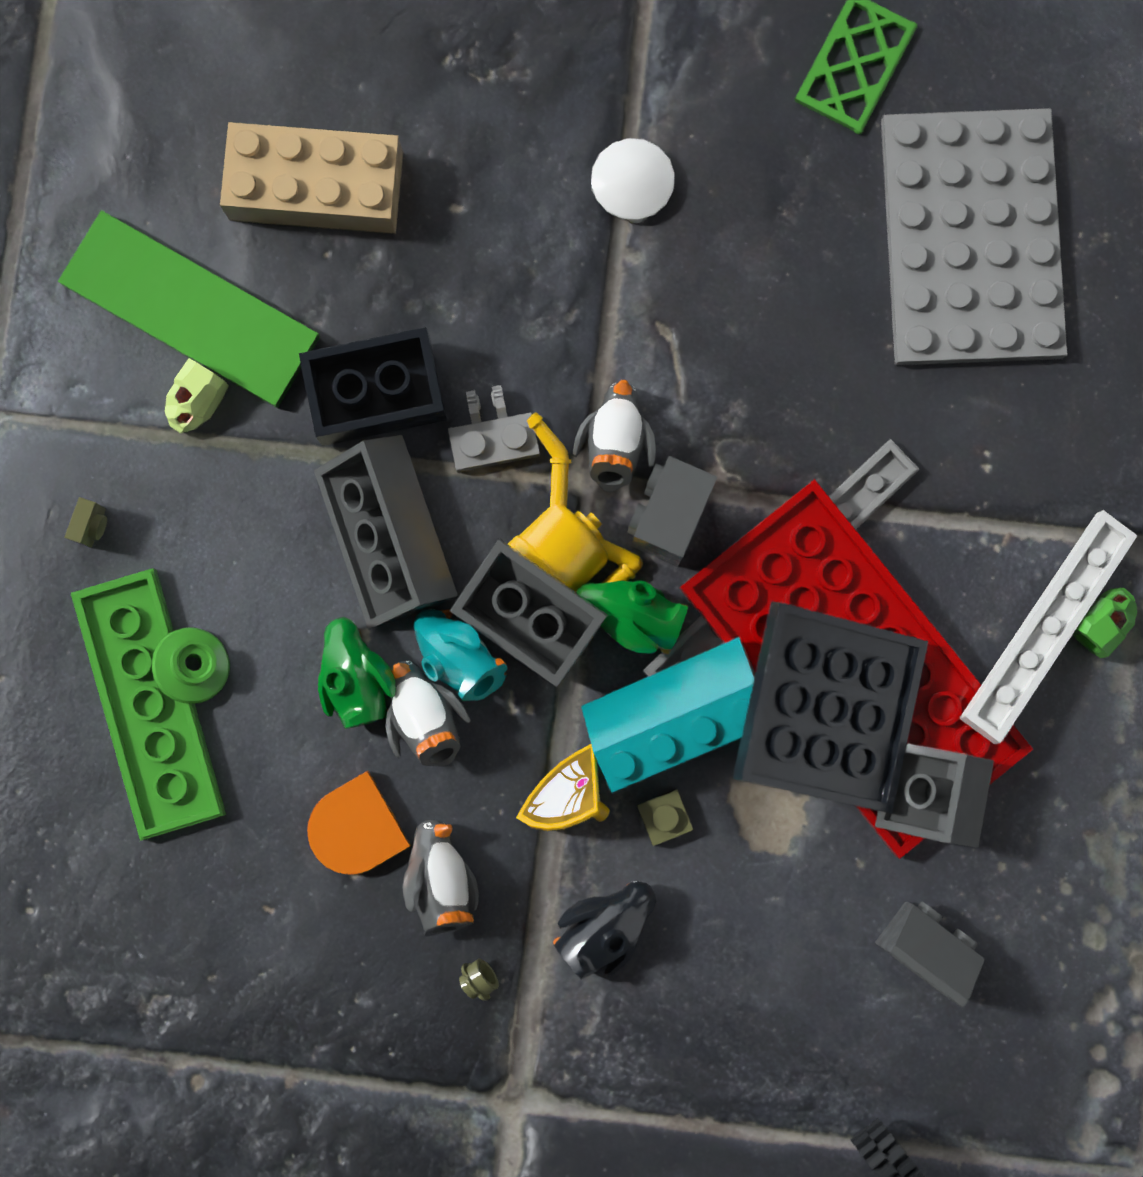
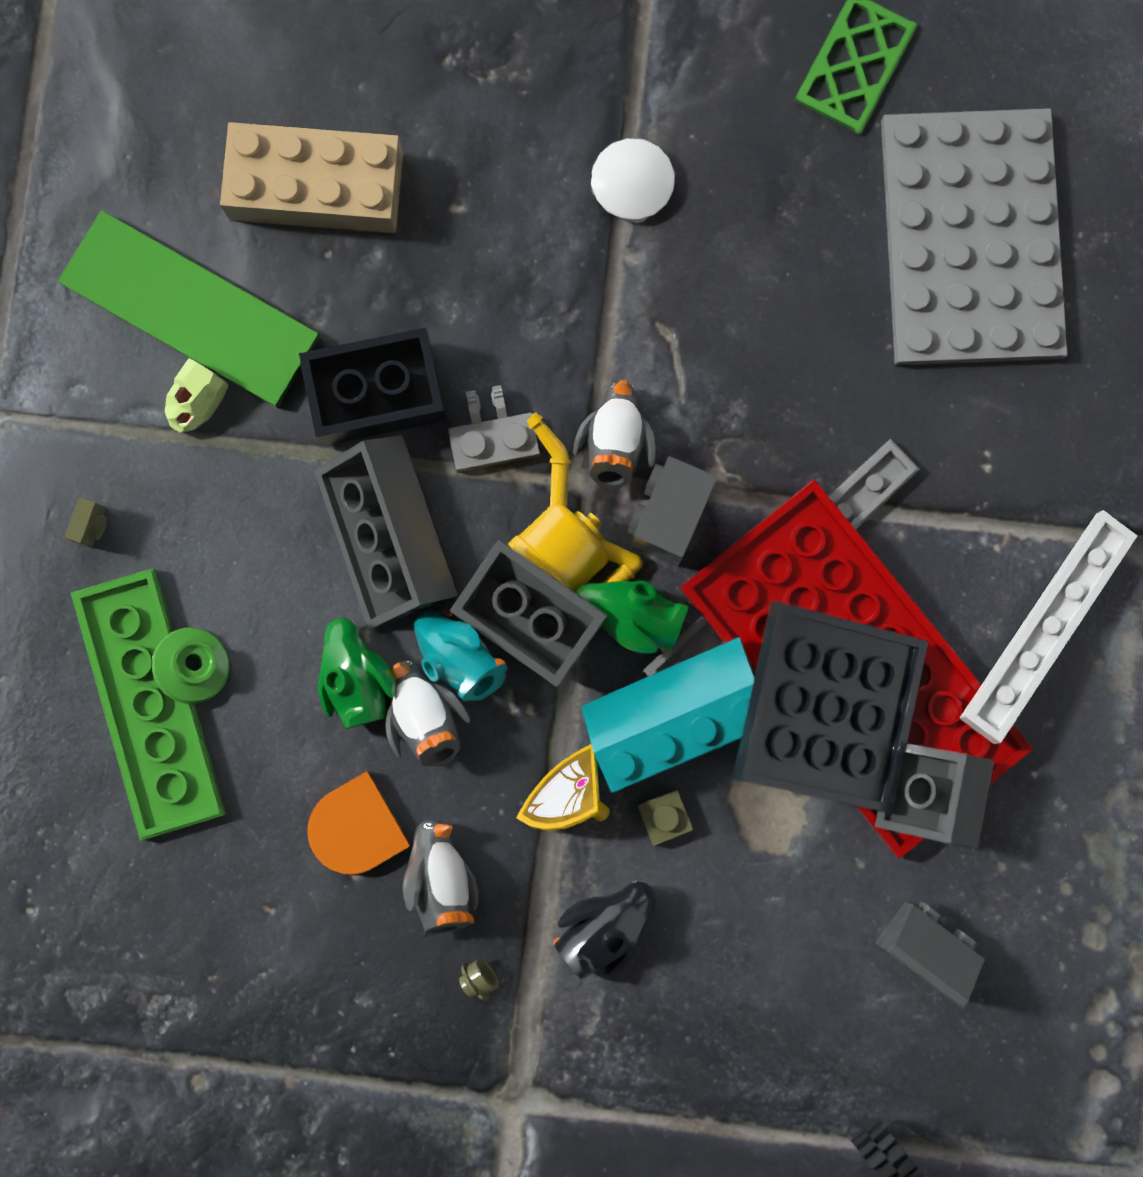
bright green rock [1072,588,1137,659] -> none

